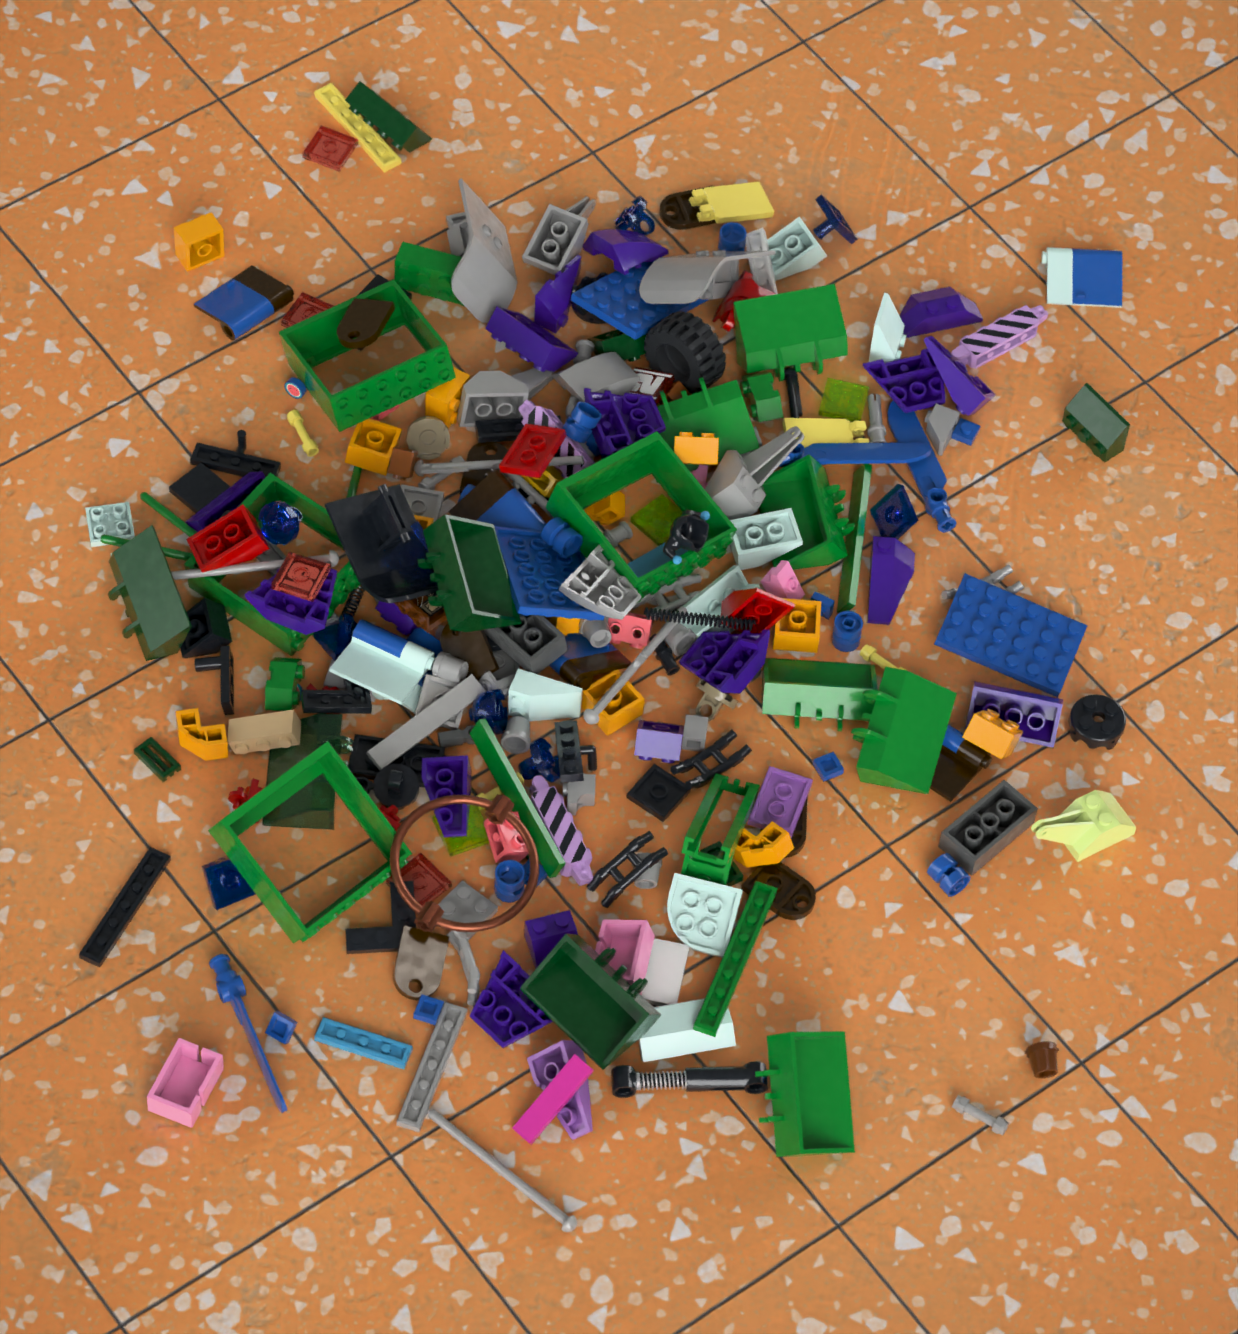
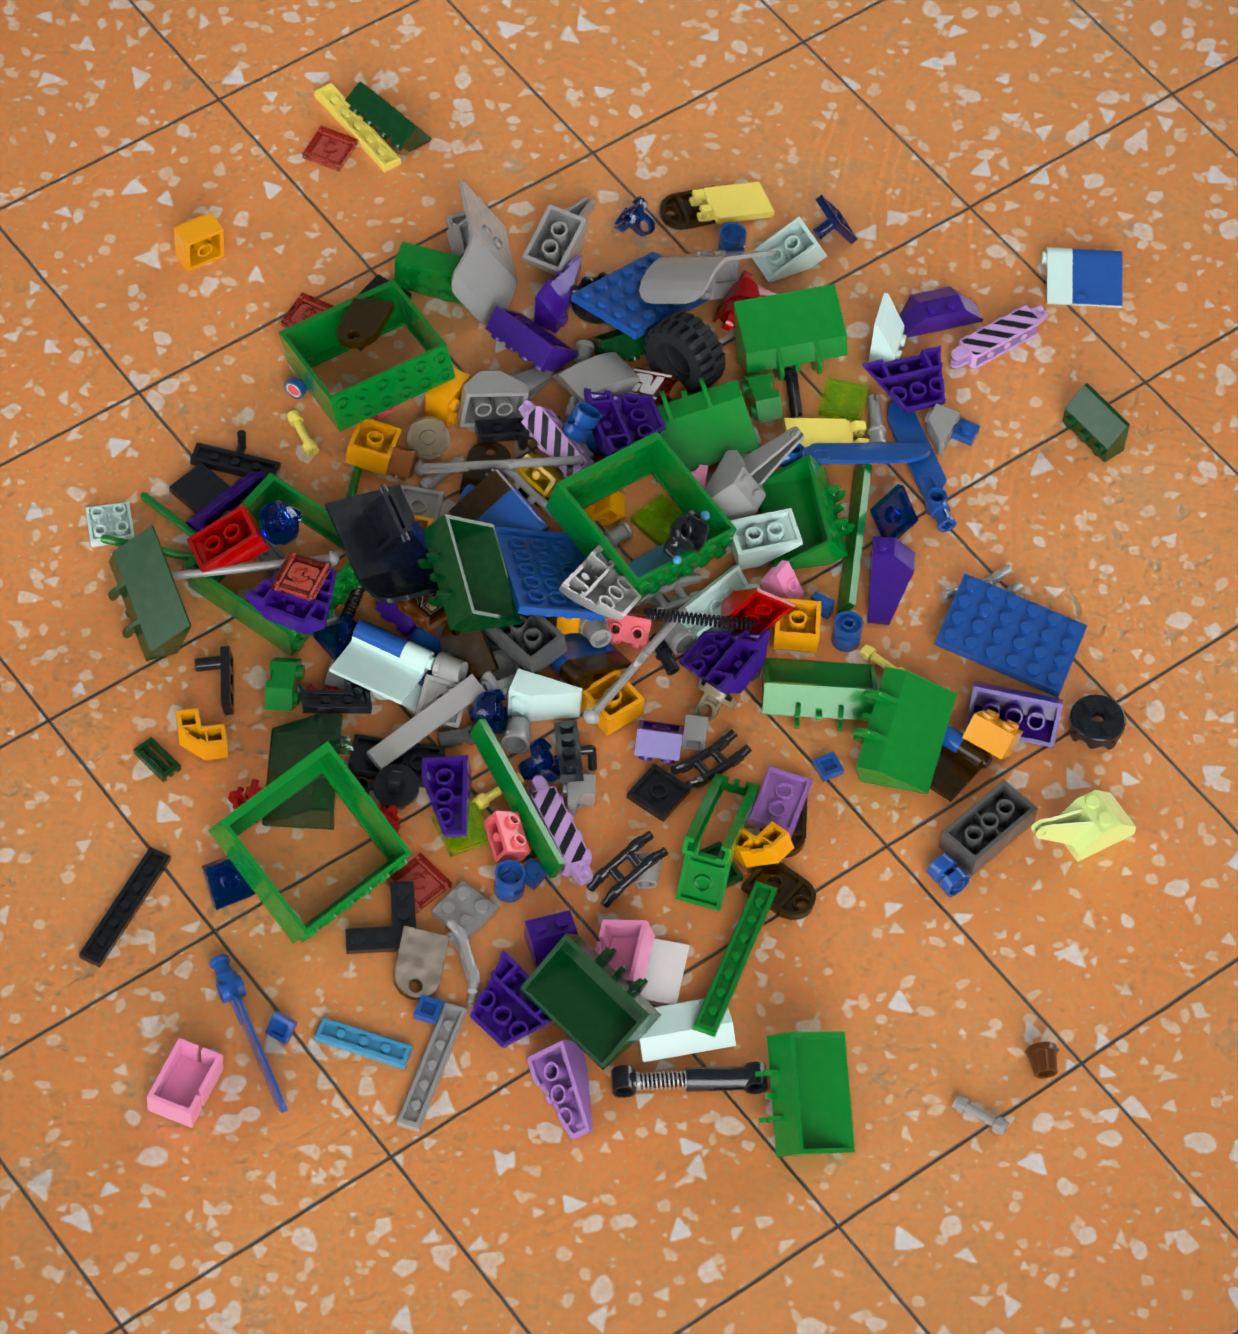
black slope [180,598,232,658] -> none
blue door [194,266,294,340] -> none
tan brick [227,709,301,754] -> none
copper piece [390,794,539,933] -> none
light grey bar [428,1110,577,1232] -> none
red plate [499,424,567,478] -> none
dark pink tile [512,1054,594,1145] -> none
blue wheel [541,517,583,558] -> none
dark purple wedge [583,229,669,275] -> none
light aqua plate [667,873,743,958] -> none
light orange brick [674,432,719,465] -> none
white tile [745,228,778,294] -> none
dark purple wedge [924,336,996,416] -> none

